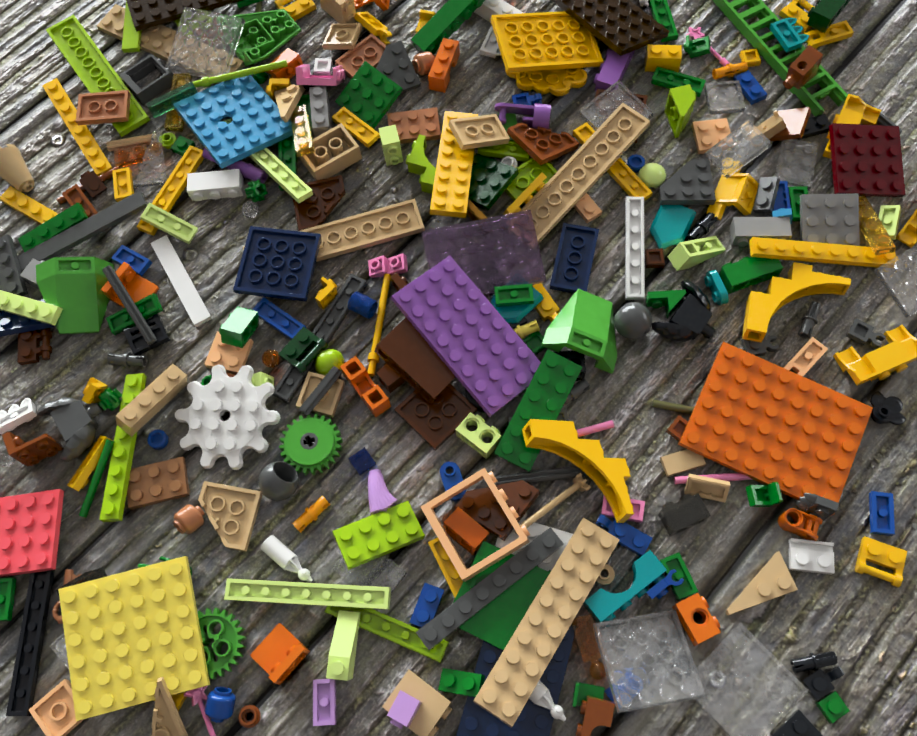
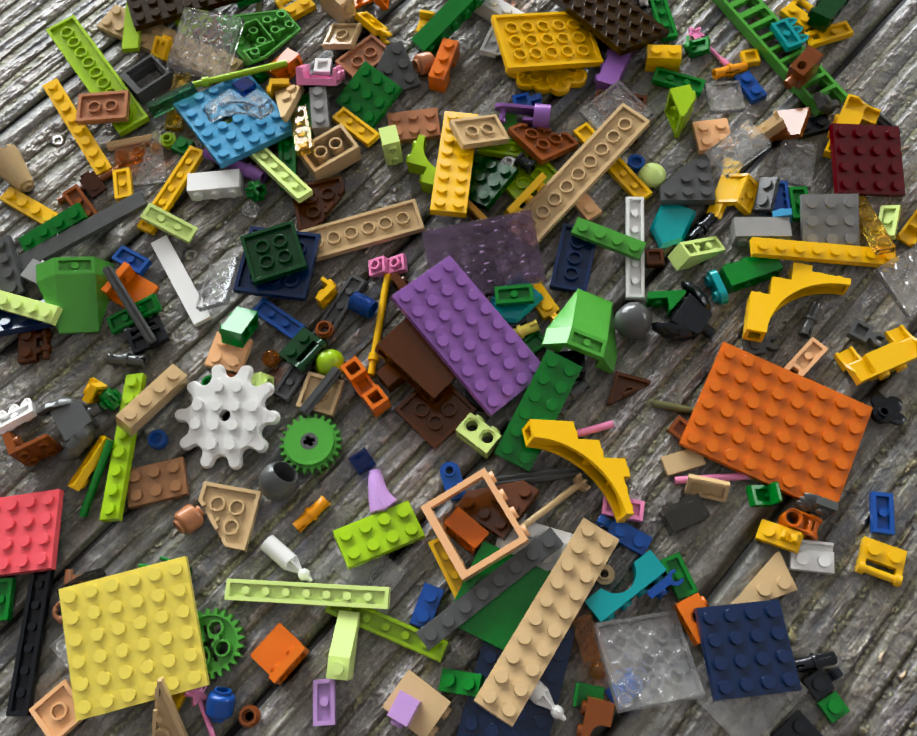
none -> yellow bracket [150,34,178,61]
none -> clear plate [195,256,241,312]
none -> clear arch [204,88,274,122]
none -> clear blue tile [232,76,257,96]
none -> dark green plate [240,220,308,286]
none -> dark orange plate [315,320,334,339]
none -> black bush [514,152,537,175]
none -> bright green plate [571,217,647,261]
none -> reddish brown tile [607,371,651,406]
none -> dark blue plate [694,599,802,701]
none -> yellow plate [755,519,804,554]
none -> dark grey plate [813,91,841,114]

